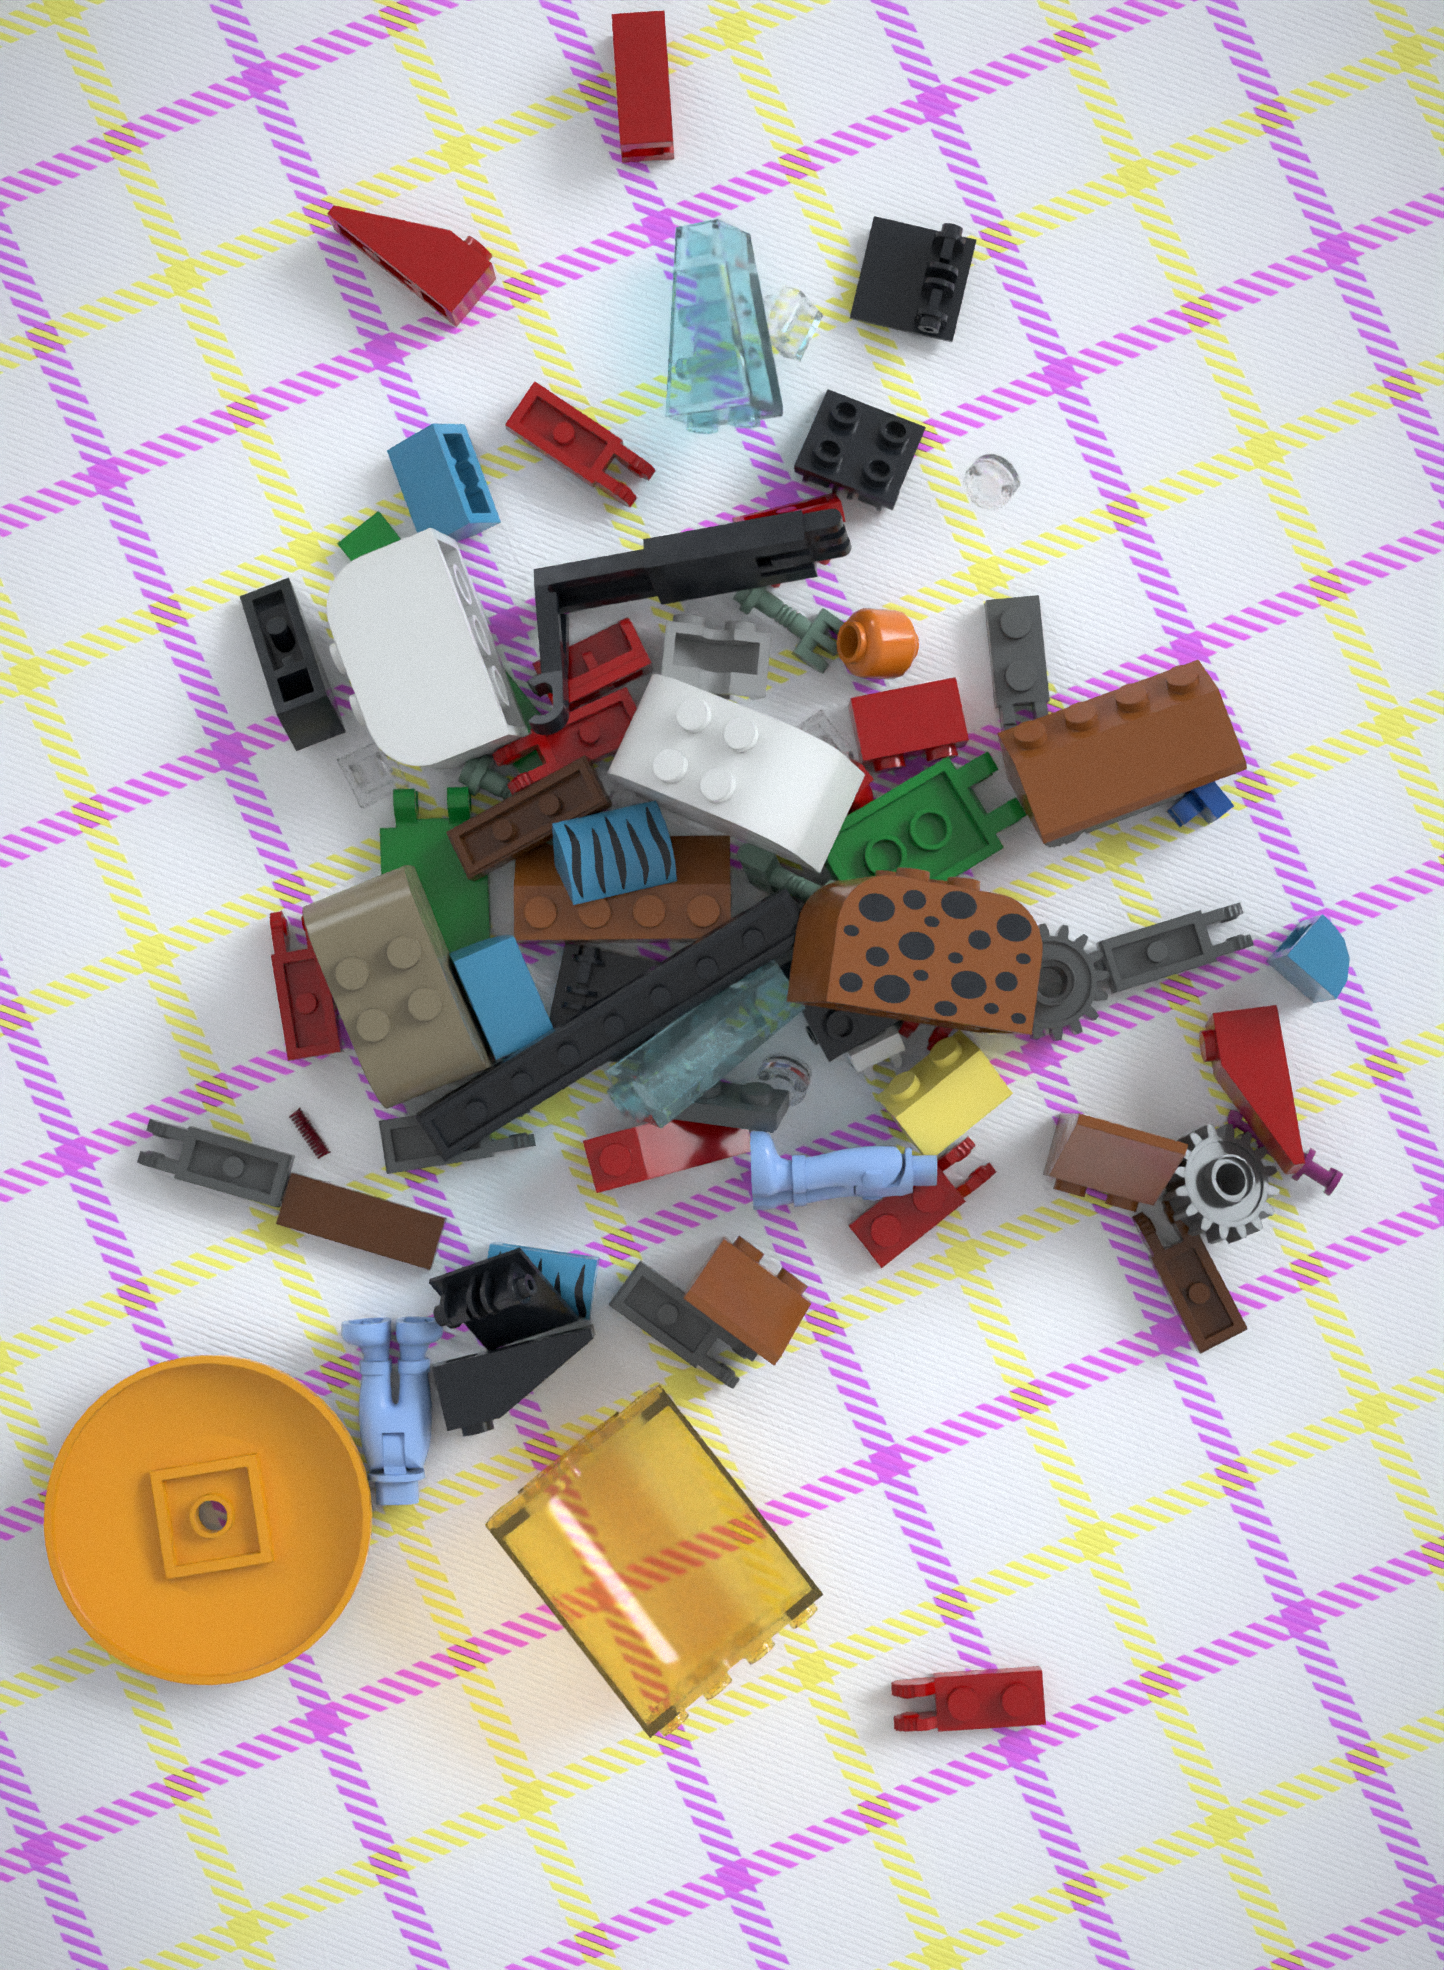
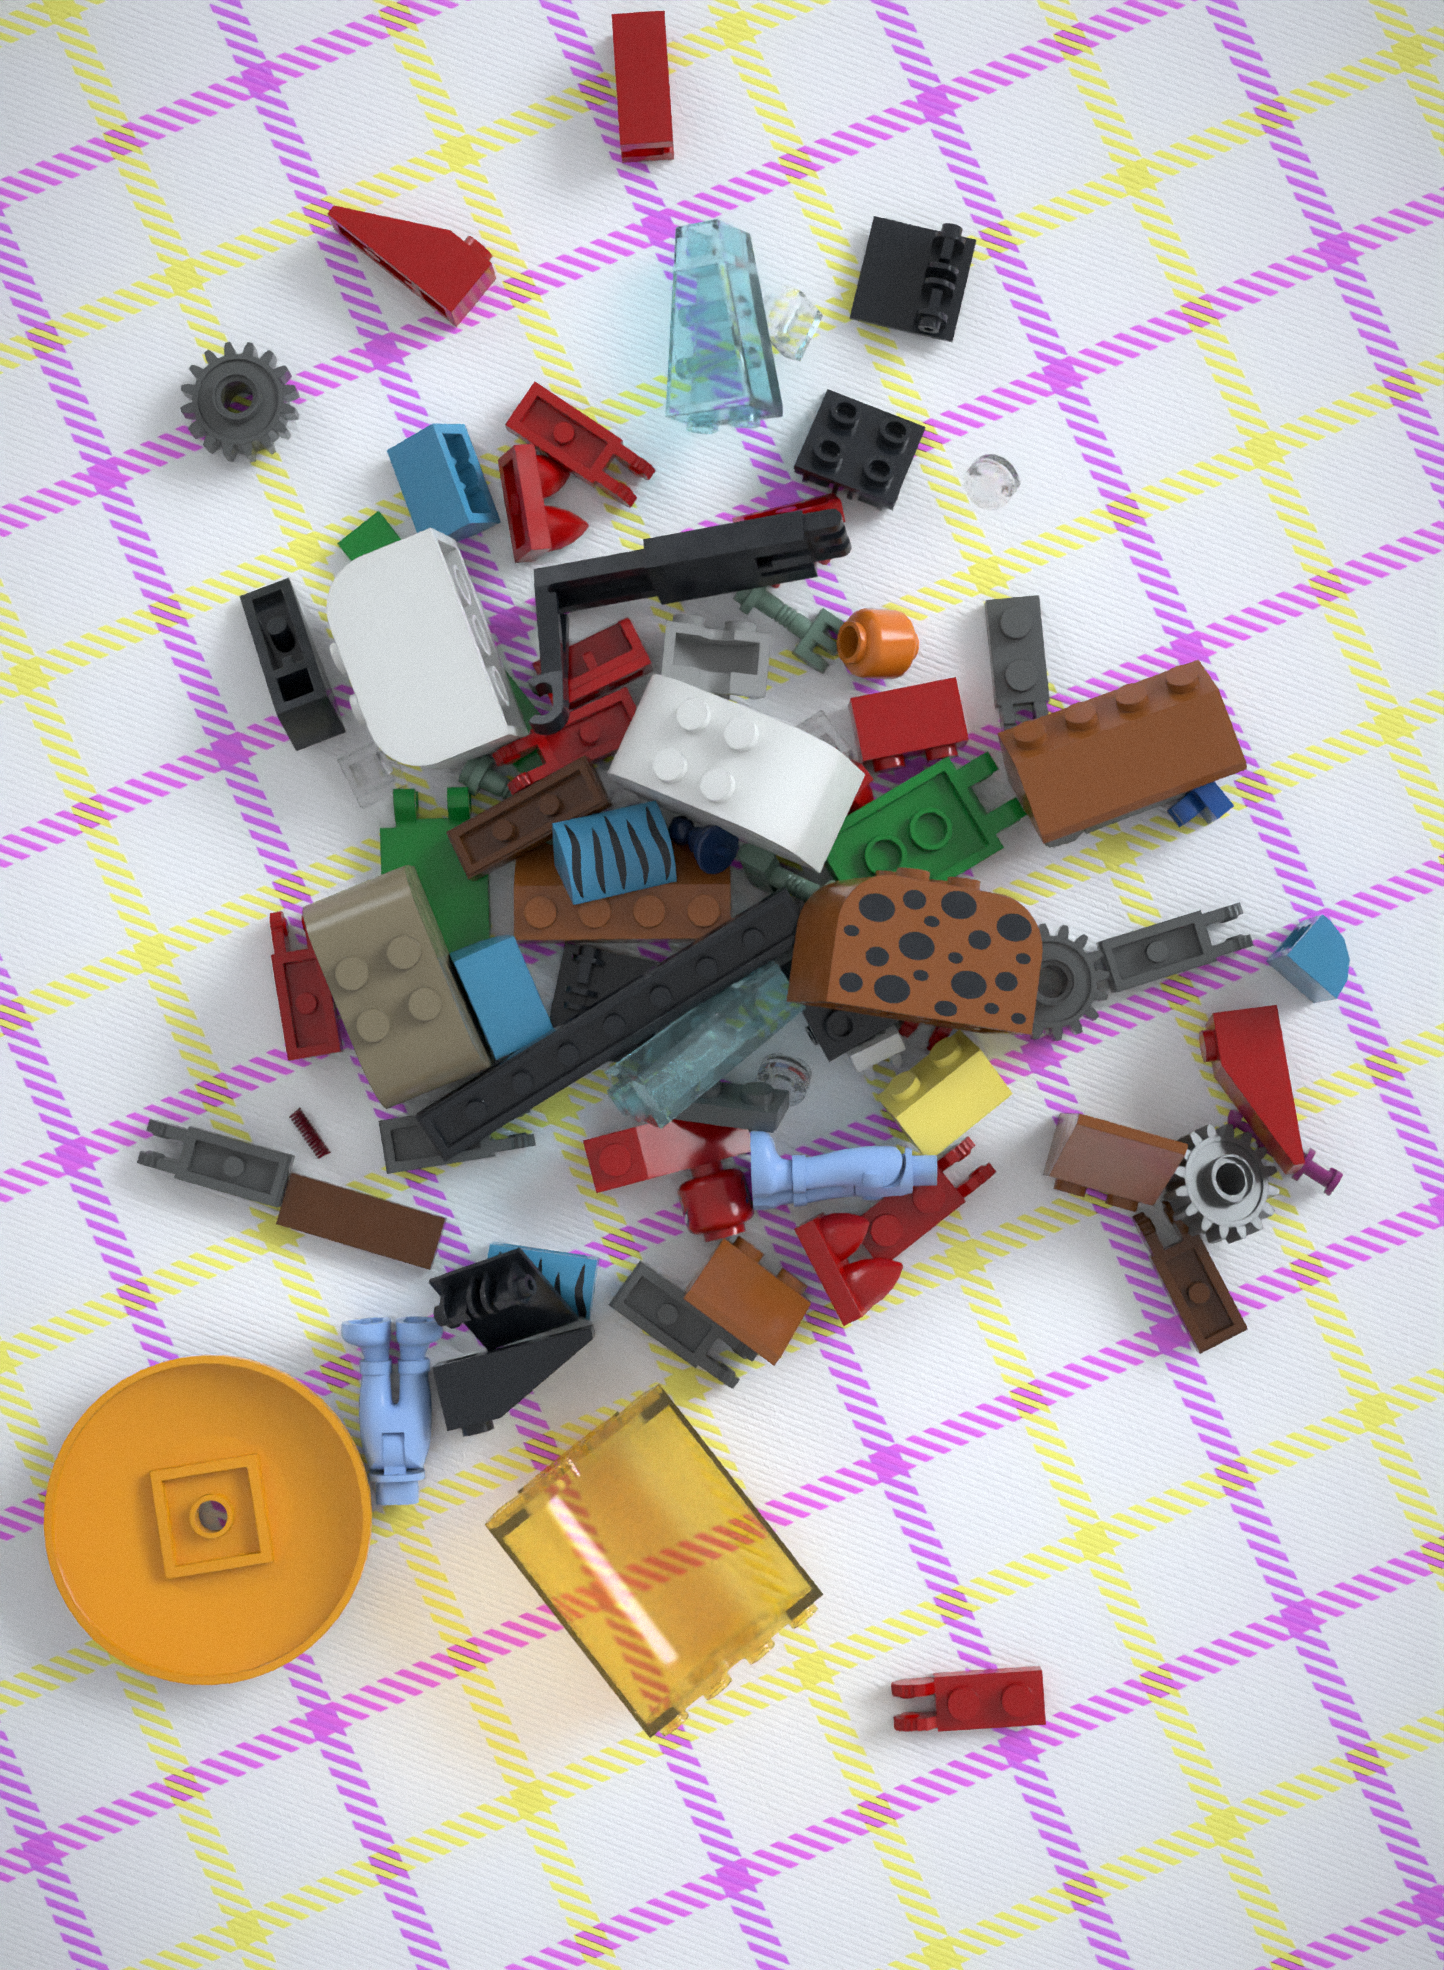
none -> dark grey gear [180,342,300,462]
none -> red tile [498,444,589,563]
none -> dark blue piece [668,816,739,874]
none -> red head [677,1160,754,1242]
none -> red tile [794,1212,903,1326]

